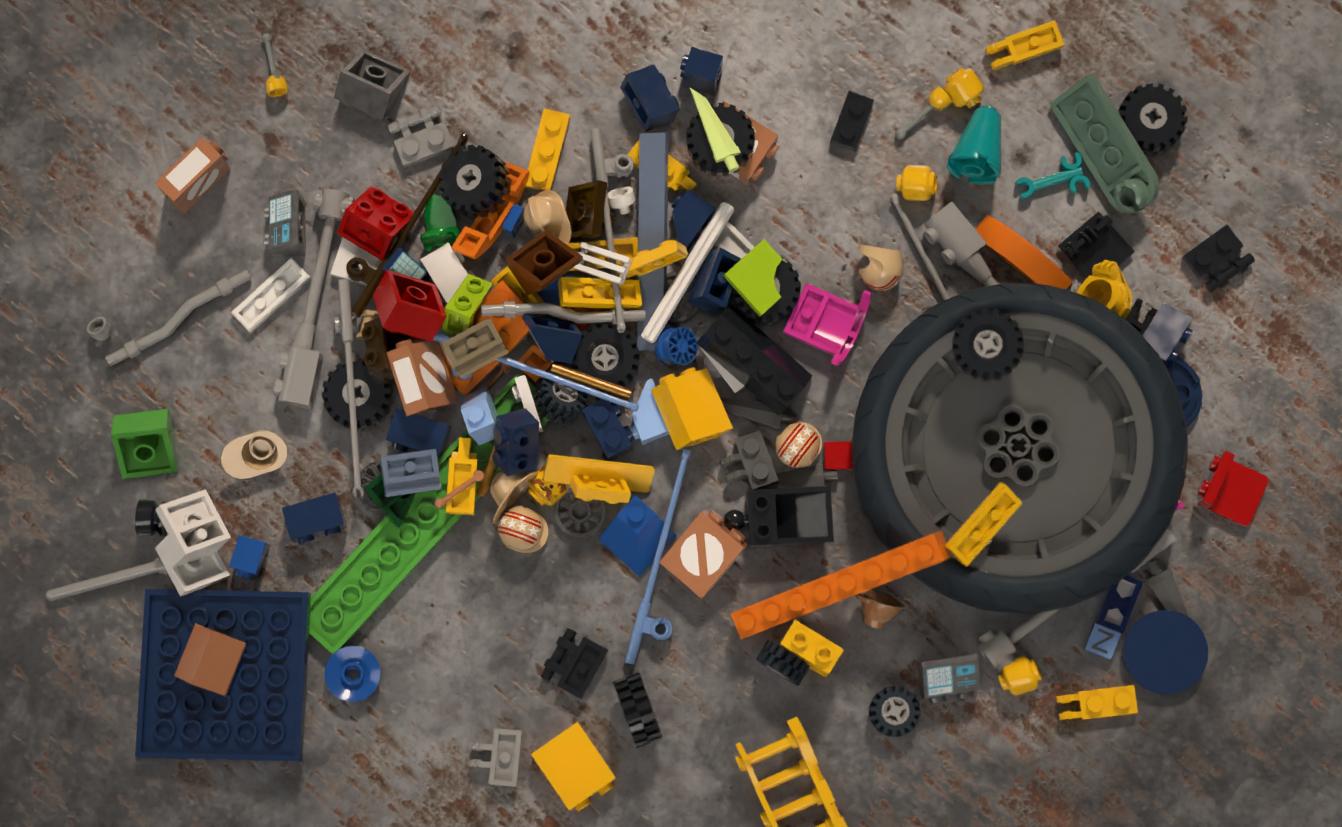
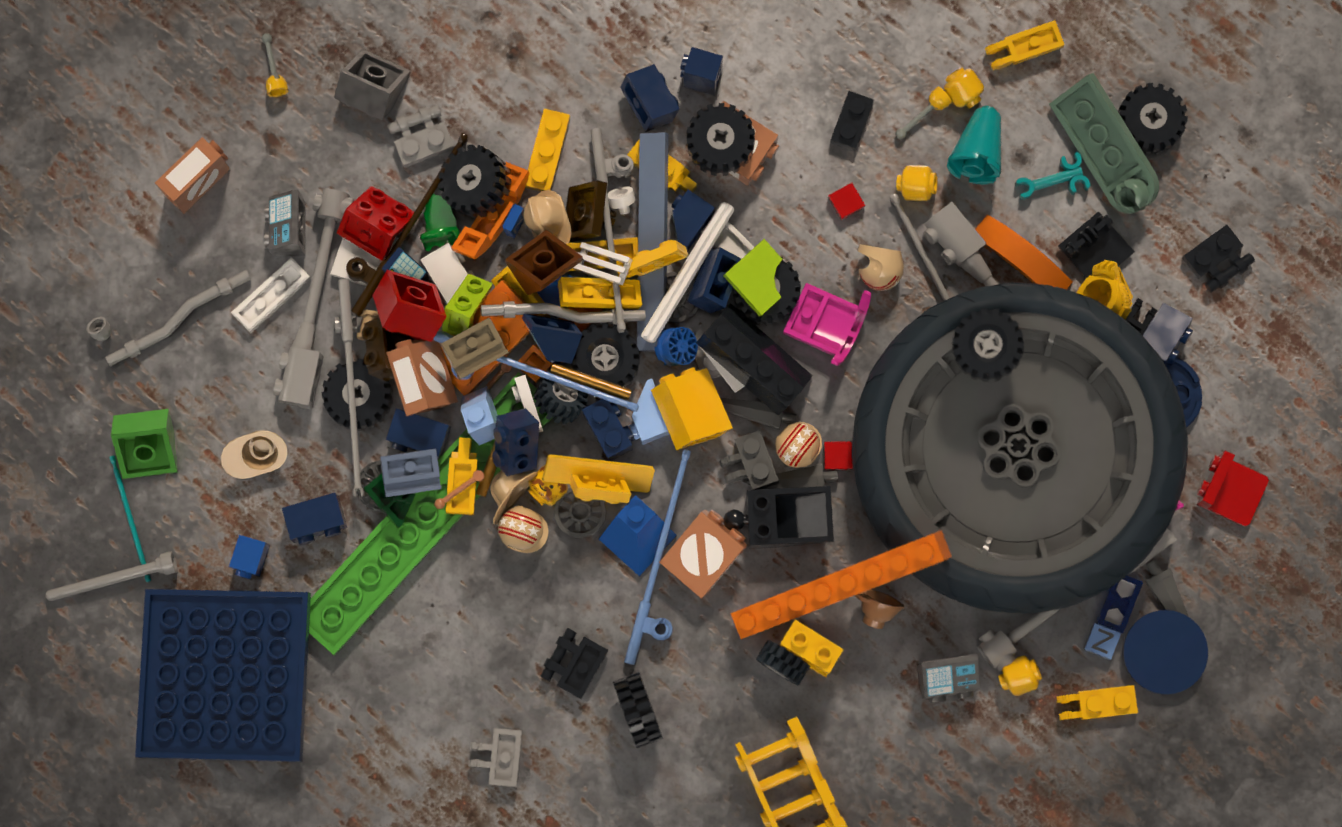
black wheel [135,499,170,537] -> none
white bracket [155,489,231,597] -> none
nougat slope [174,623,247,696] -> none
blue dish [325,646,381,702] -> none
yellow brick [531,722,616,812] -> none
yellowish green bar [690,88,741,172] -> none
black wheel [869,686,921,737] -> none
yellow plate [945,482,1022,566] -> none
none -> teal piece [109,456,151,582]
none -> red tile [828,182,865,220]

